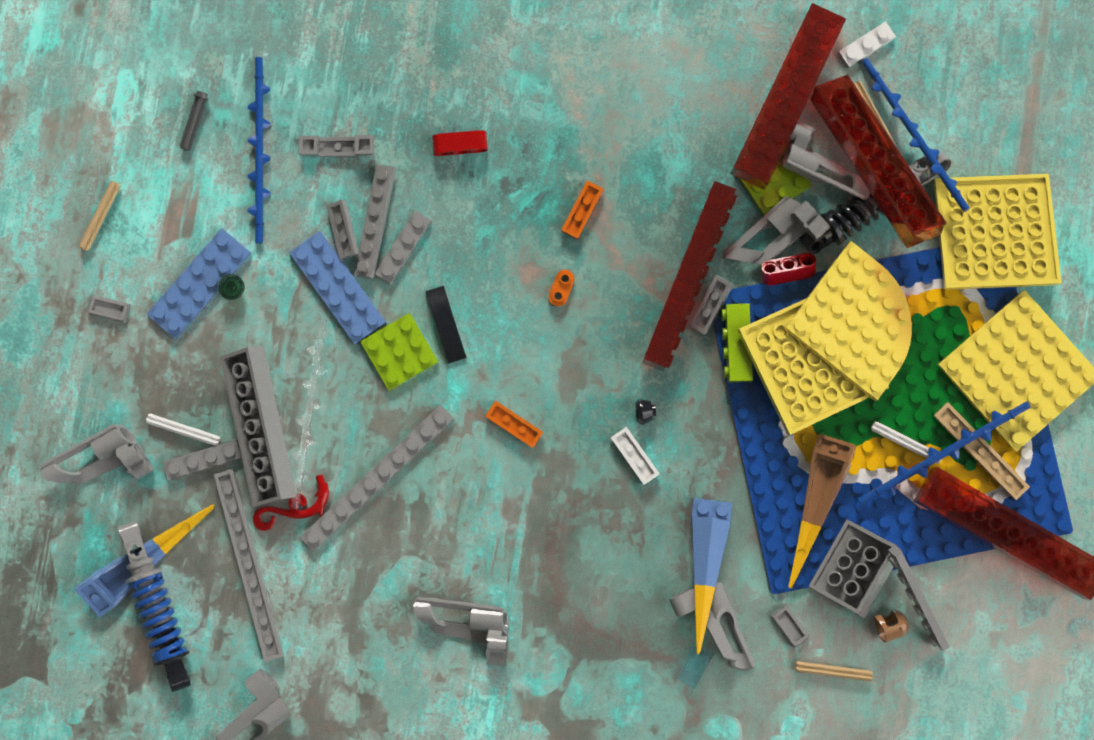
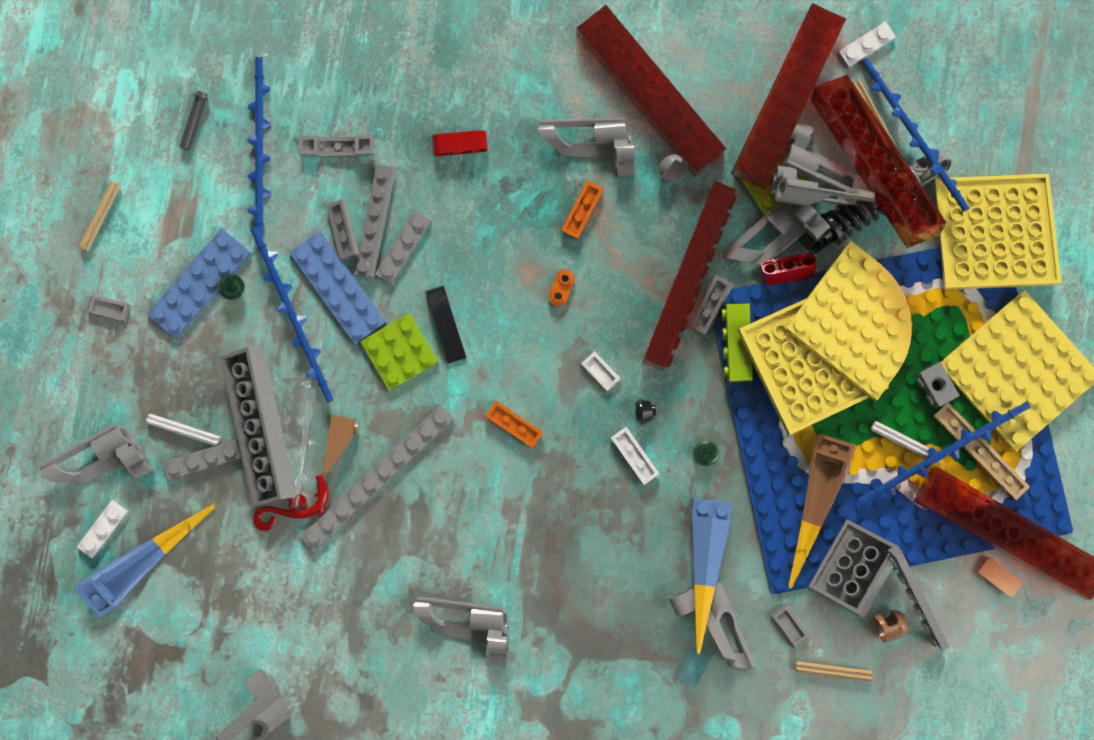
piece [117,521,191,693] -> none
light grey plate [213,469,284,662] -> none
none -> white plate [77,500,129,558]
none -> blue plant [250,227,334,403]
none -> medium nougat slope [323,415,359,474]
none -> light grey panel [538,117,634,177]
none -> clear red brick [576,5,726,177]
none -> white tile [581,351,620,392]
none -> light grey hair [658,154,688,183]
none -> clear green cone [693,440,719,466]
none -> light grey panel [770,165,875,206]
none -> light grey brick [916,362,960,408]
none -> light nougat slope [978,557,1023,598]

